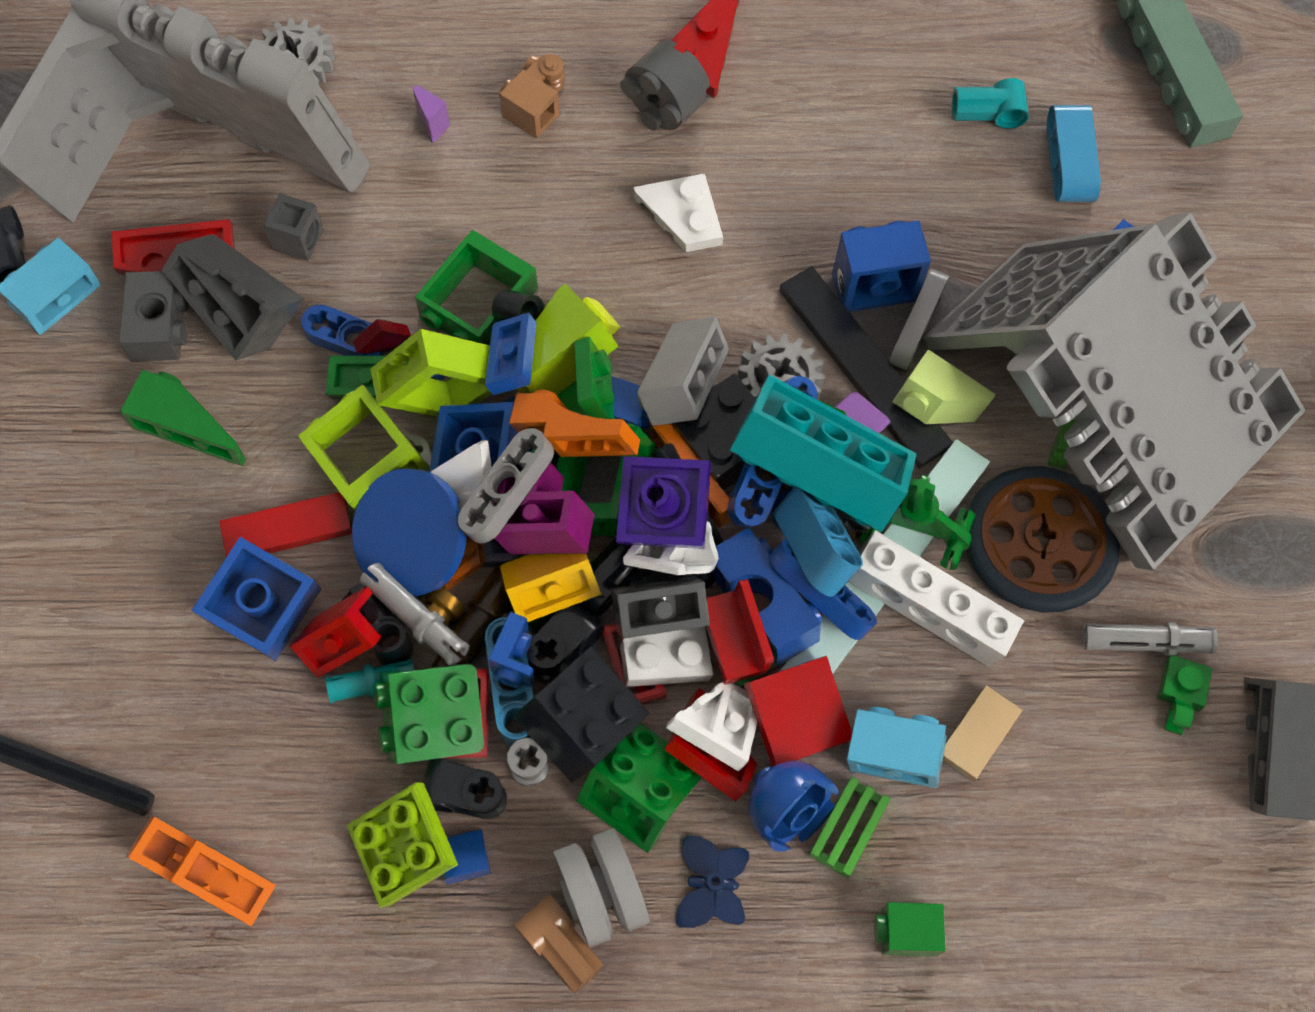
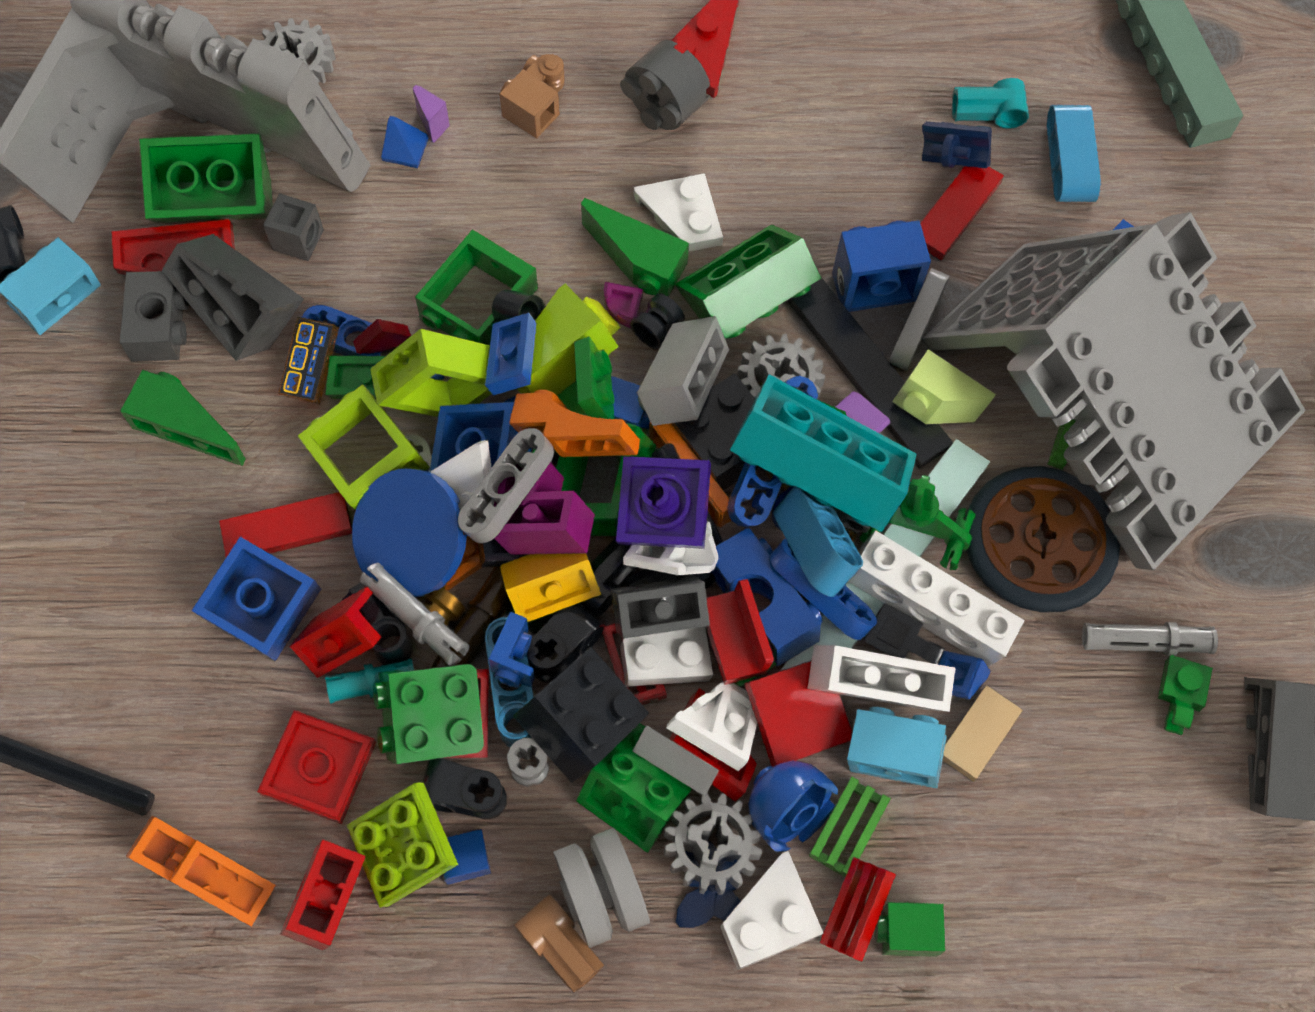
none -> green slope [139,134,273,223]
none -> red tile [257,710,377,824]
none -> tile [278,317,339,405]
none -> red brick [280,840,366,951]
none -> blue slope [381,116,429,168]
none -> green slope [581,198,689,297]
none -> magenta tile [604,282,643,328]
none -> black wheel [630,293,685,349]
none -> light grey sticker [633,725,719,796]
none -> light grey gear [664,793,762,895]
none -> slope [675,224,821,339]
none -> white wing [720,851,824,970]
none -> white brick [807,645,955,712]
none -> red tile [819,857,896,962]
none -> black plate [865,603,945,664]
none -> red tile [920,166,1004,261]
none -> dark blue hips [922,121,992,168]
none -> blue slope [938,651,991,700]

